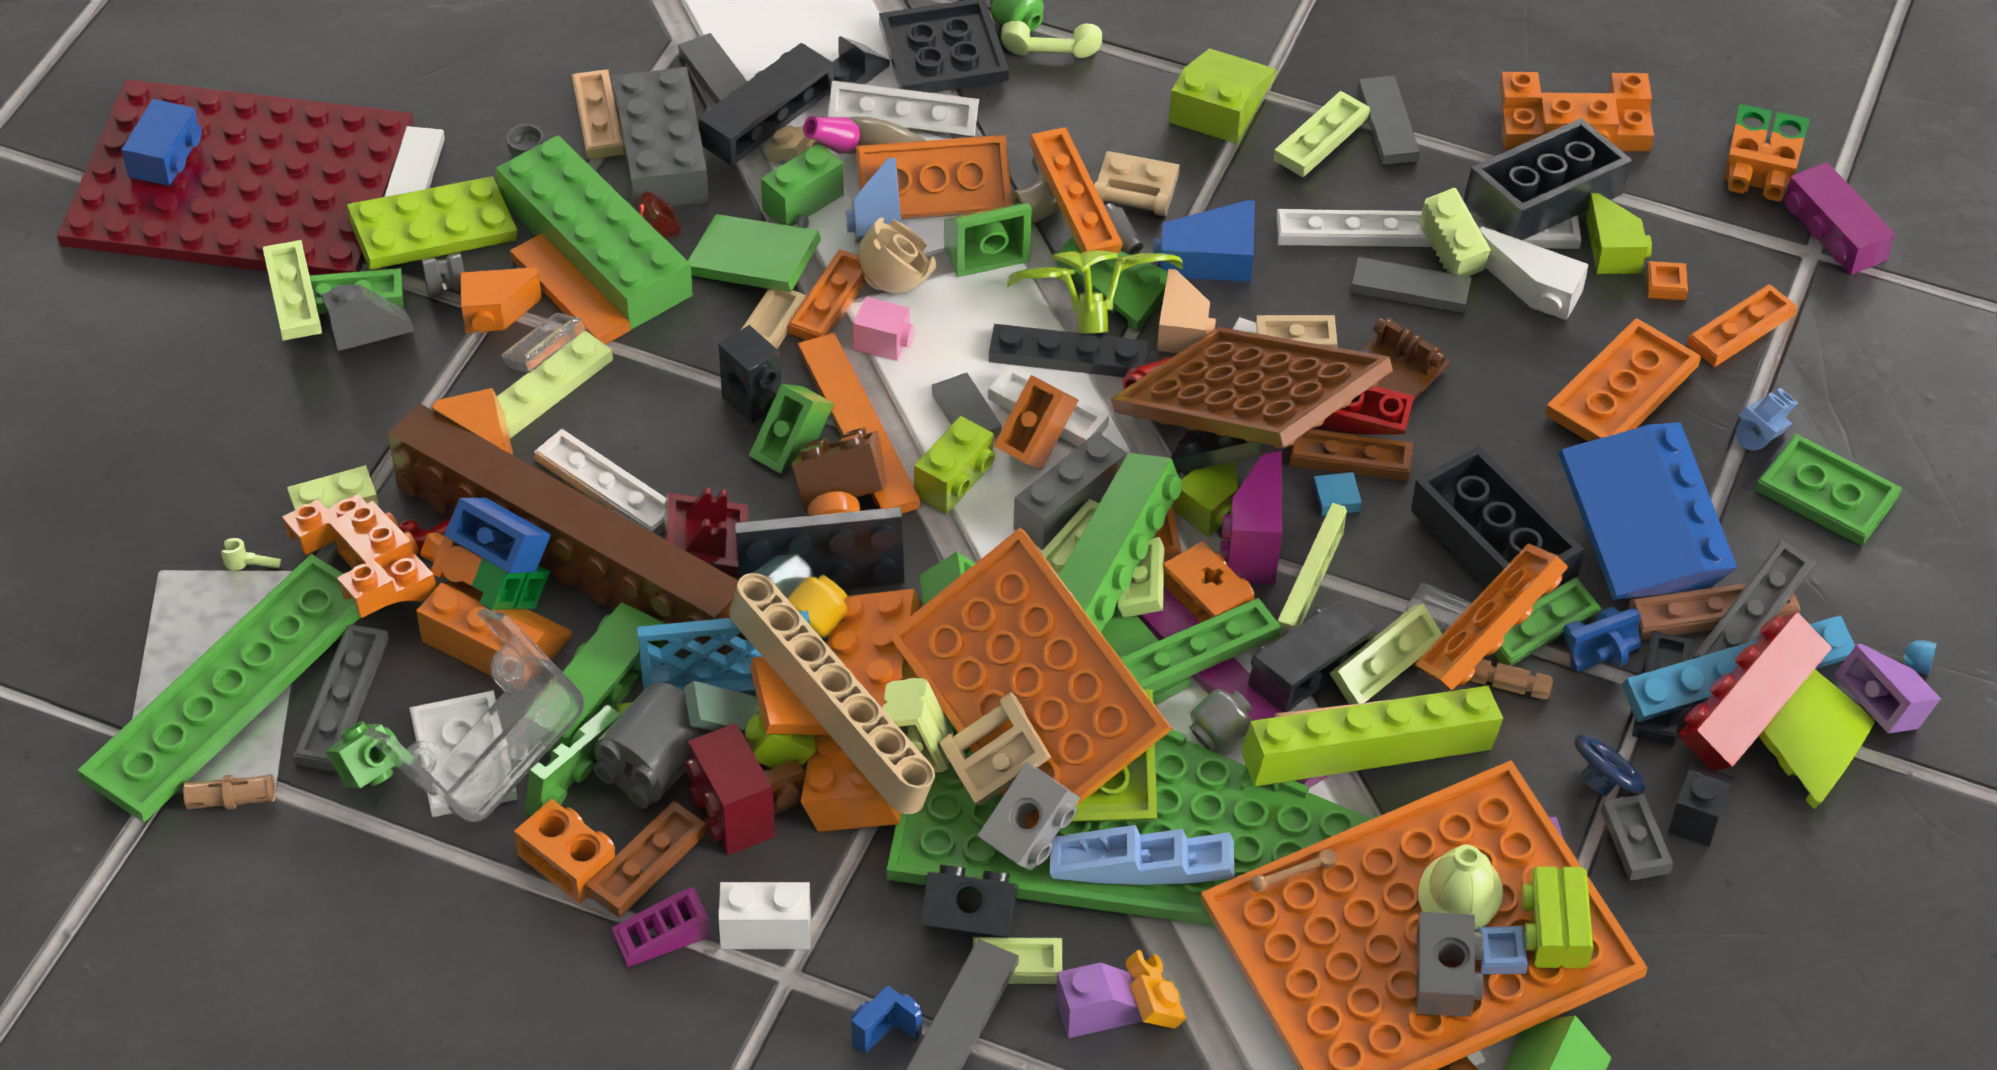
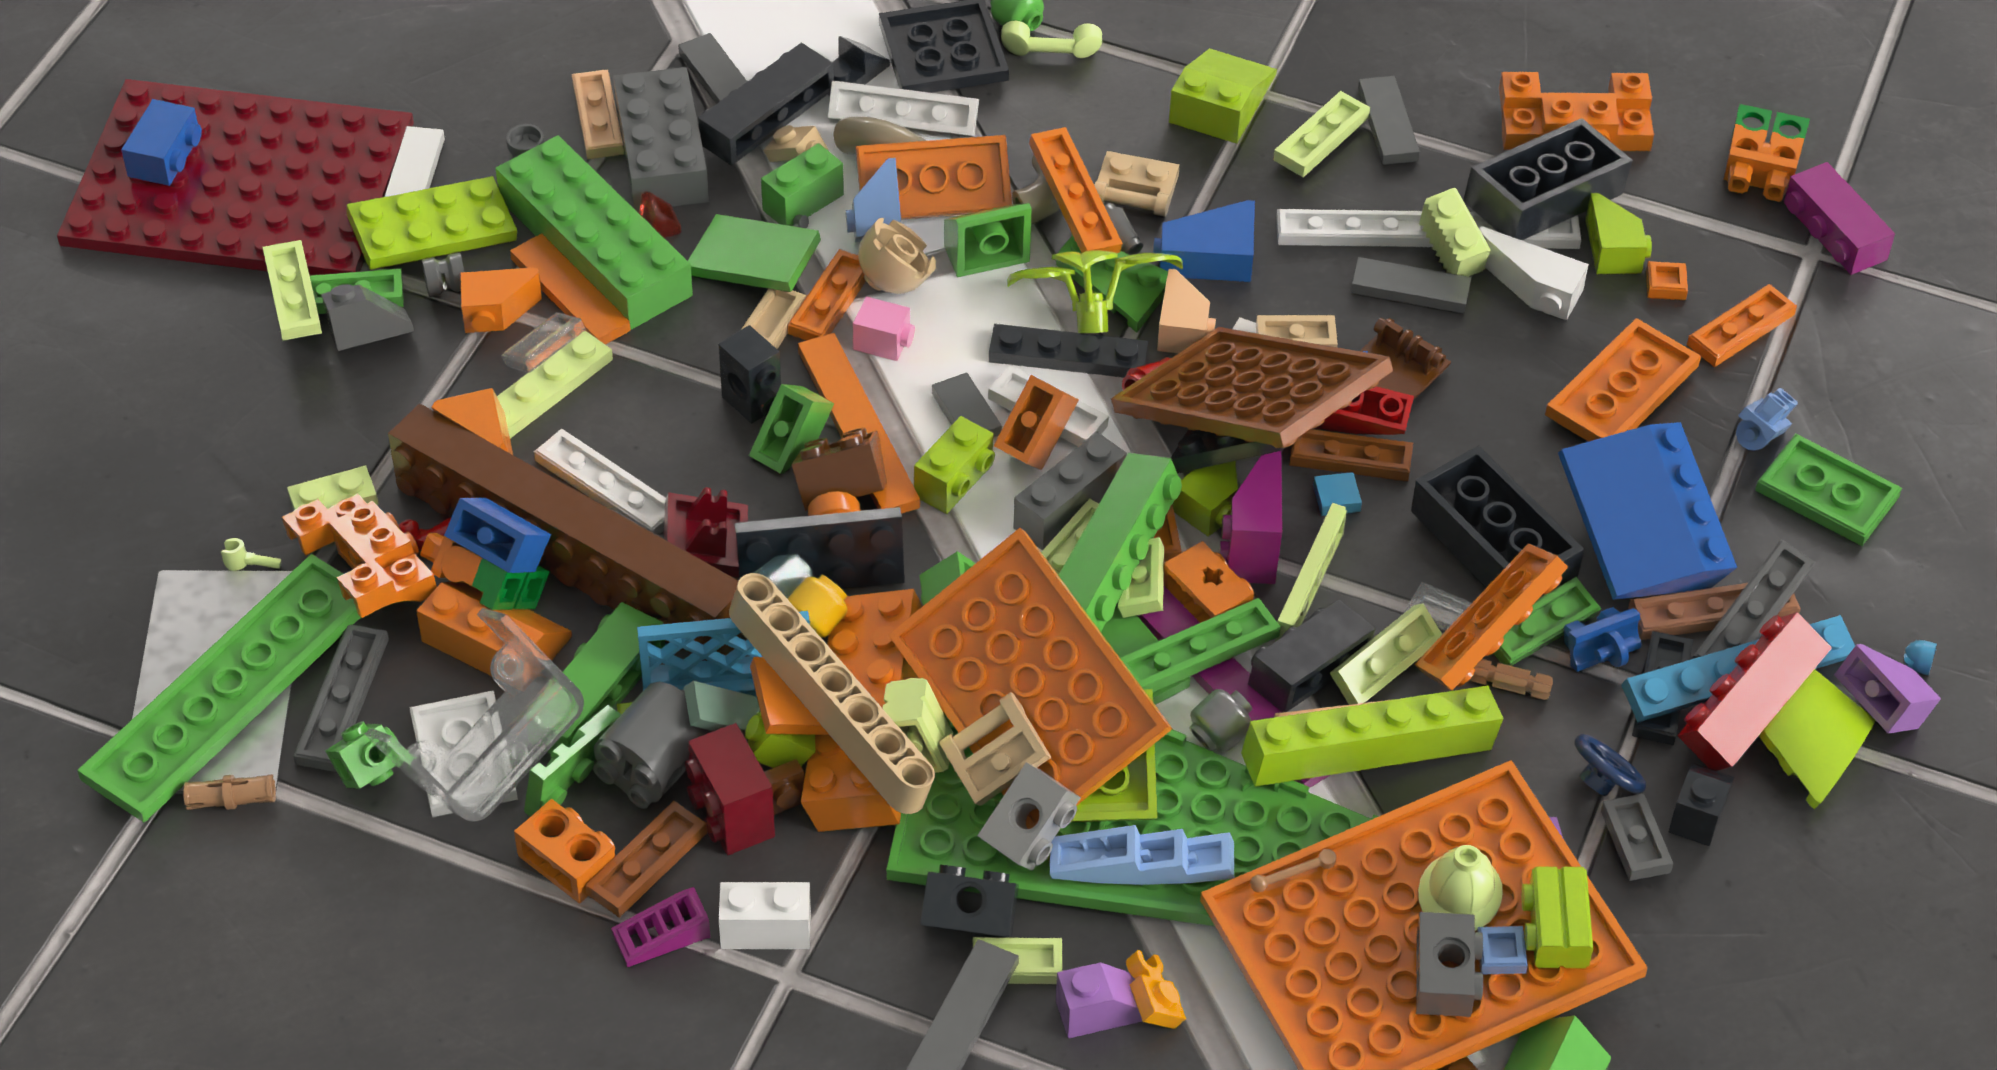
dark pink cone [803,116,860,154] -> none
blue bracket [851,985,922,1054] -> none

